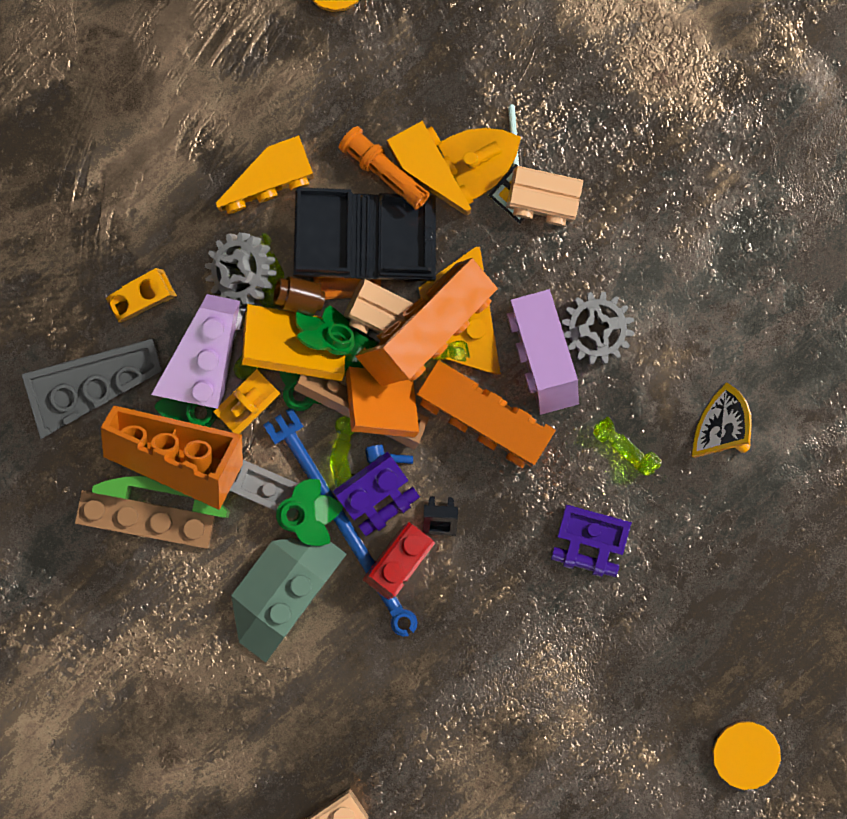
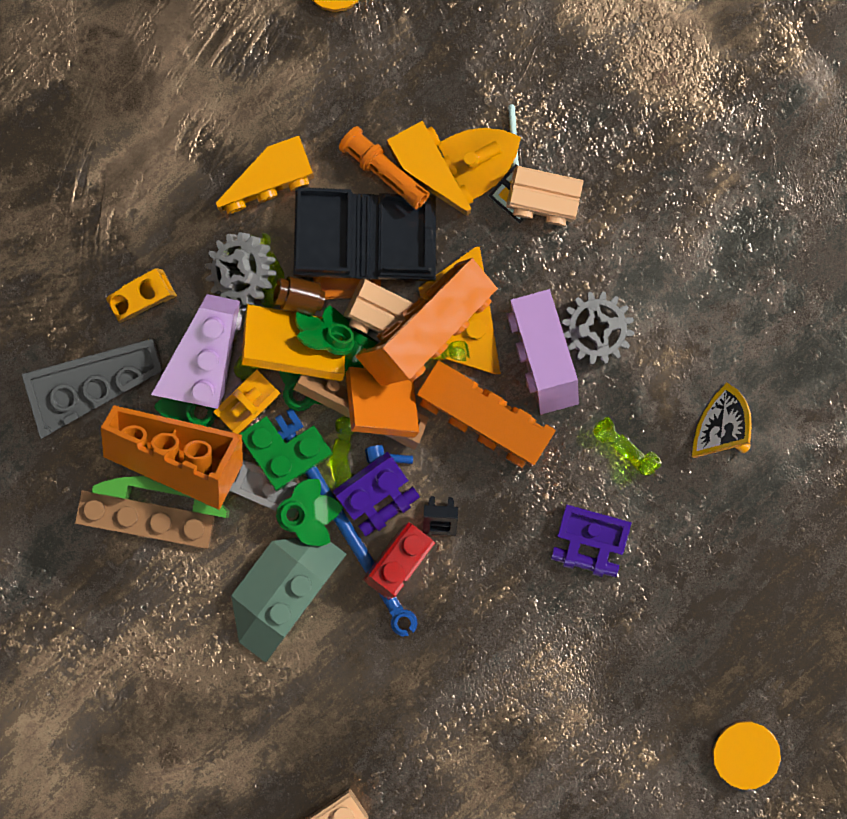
none -> green plate [240,416,333,492]

